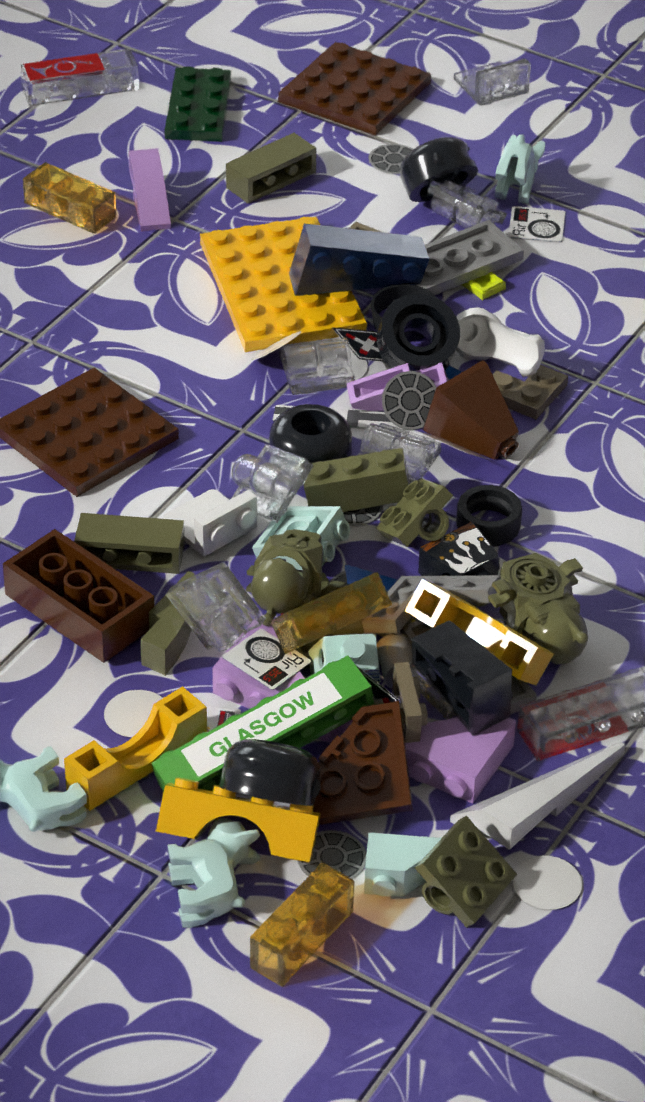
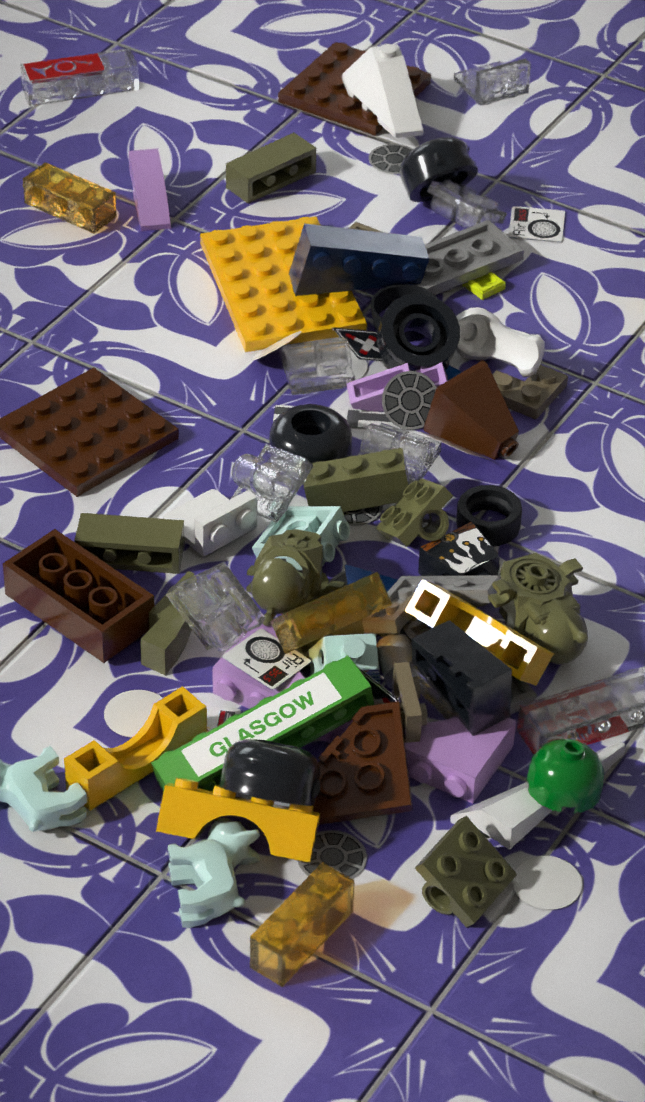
dark green plate [165,66,231,142] -> none
light aqua slope [364,832,441,897] -> none
light aqua animal [495,134,545,204] -> none
none -> white wedge [342,44,423,138]
none -> green cylinder [526,739,604,813]

